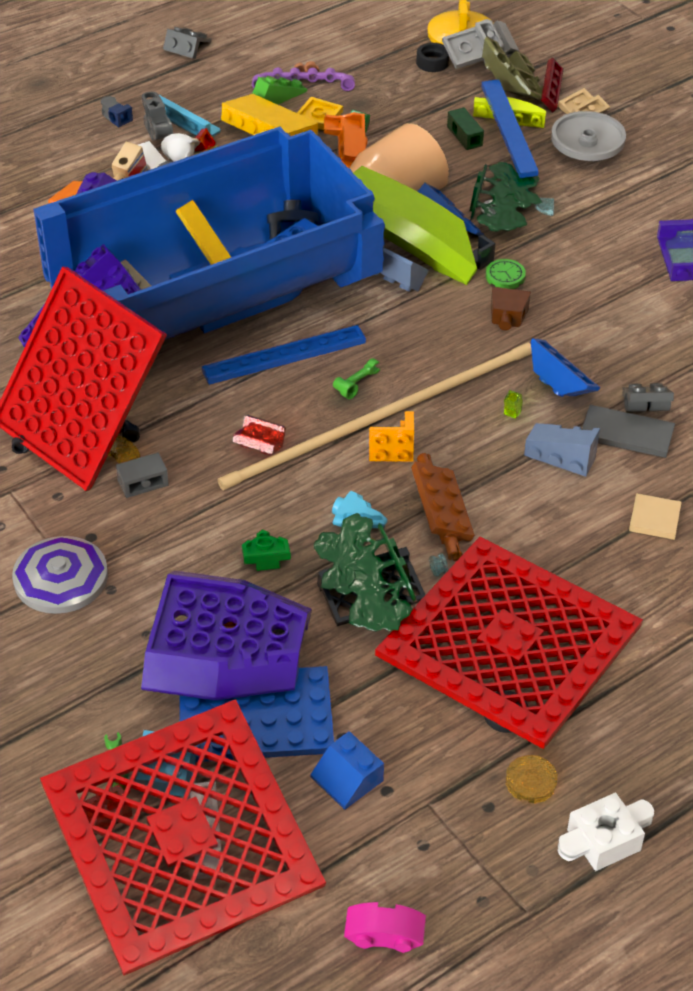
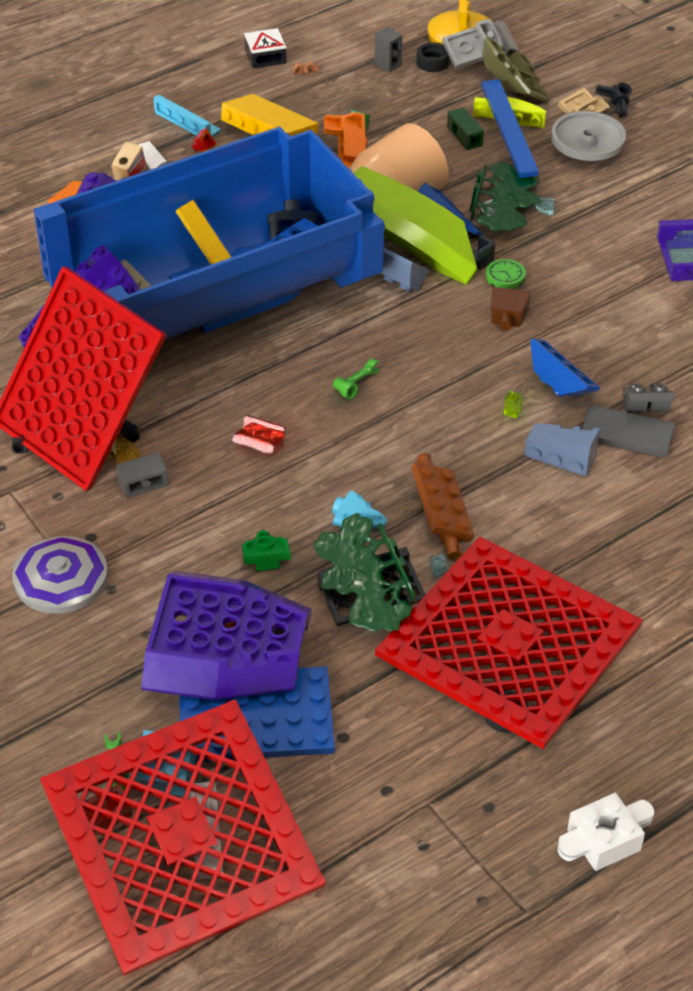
dark blue leg [101,96,133,127] -> none
dark grey piece [141,92,173,140] -> none
white helmet [161,133,200,162] -> none
bracket [163,27,212,59] -> none
blue tile [202,325,366,385] -> none
tan piece [218,342,532,491] -> none
medium lavender bar [252,68,355,91] -> none
bright green slope [252,76,308,105] -> none
yellow plate [297,97,343,130] -> none
blue slope [310,731,384,810] -> none
dark pink brick [344,902,426,953] -> none
light orange bracket [369,411,414,462] -> none
clear yellow tile [506,755,558,803] -> none
dark red tile [541,57,564,113] -> none
tan tile [629,493,681,540] -> none
none -> piece [244,28,287,68]
none -> dark grey brick [375,27,403,72]
none -> black axle [595,82,632,117]

